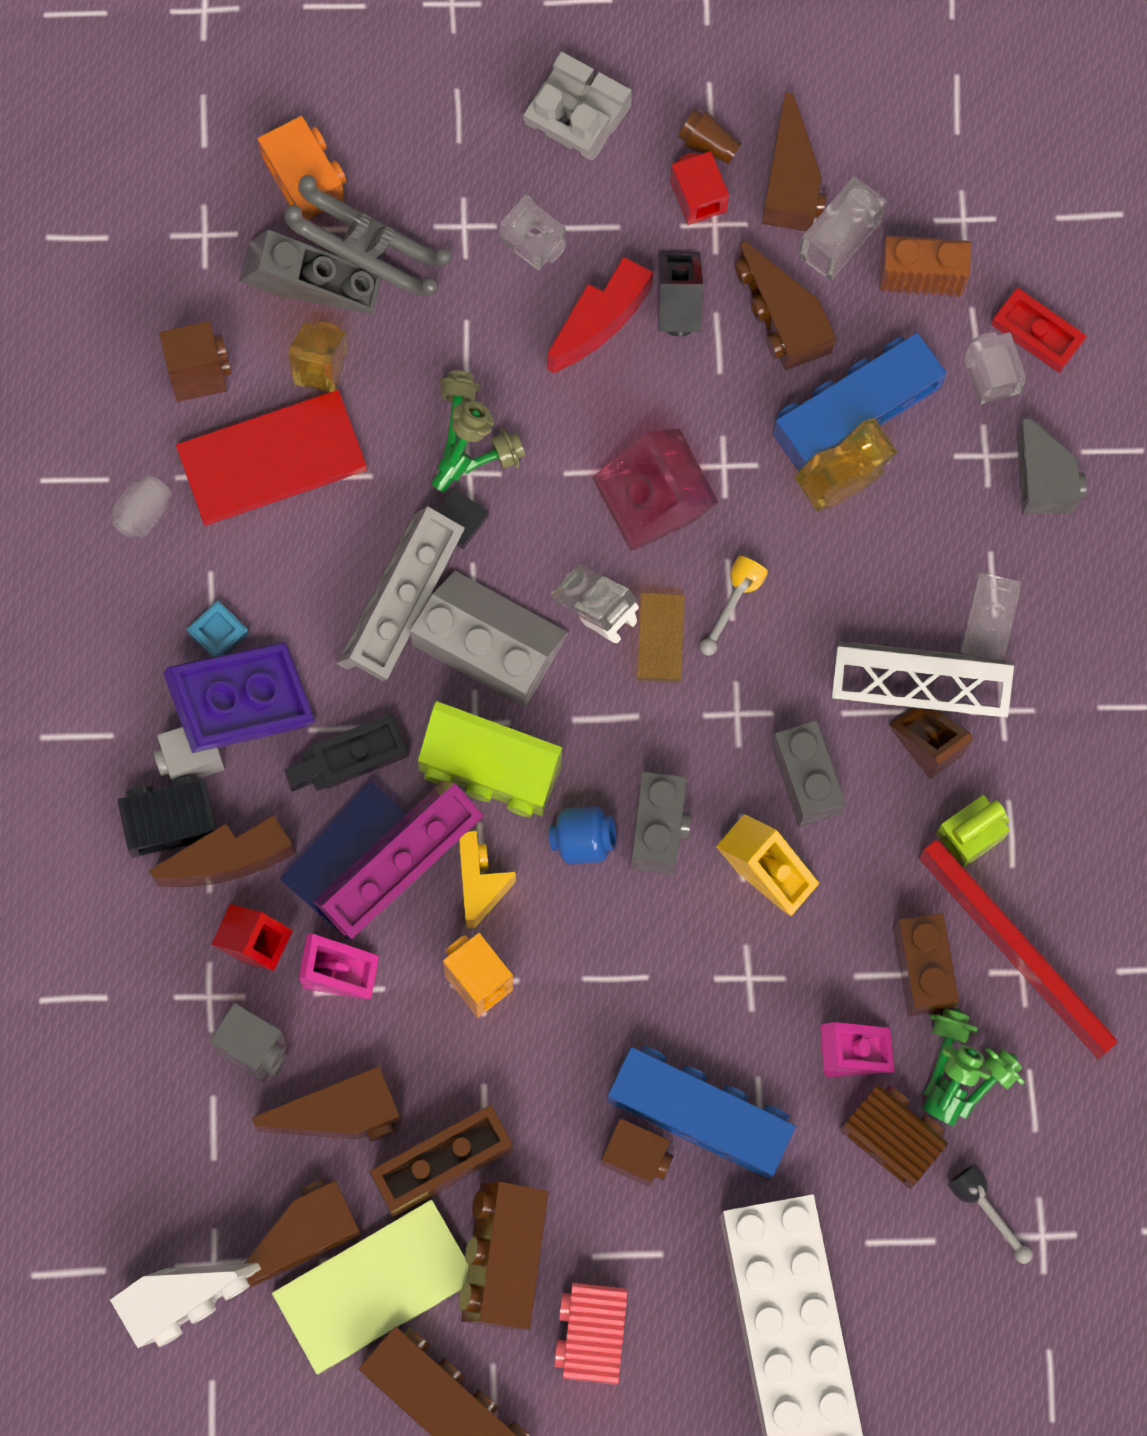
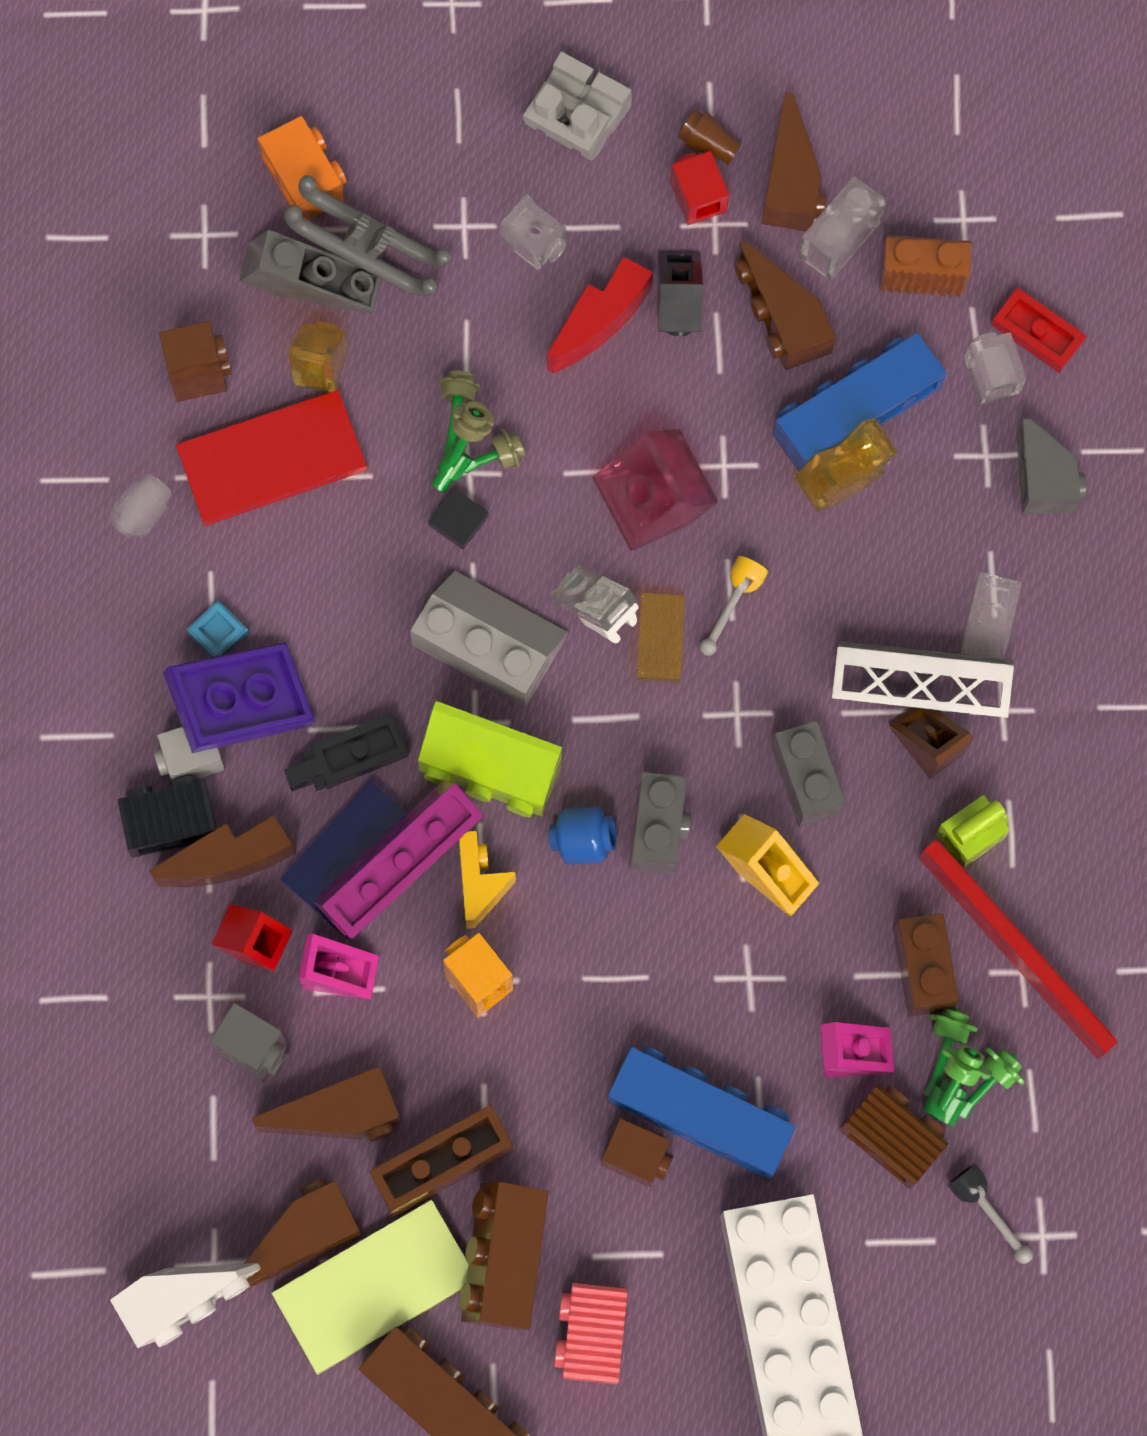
light grey fence [336,506,465,681] -> none

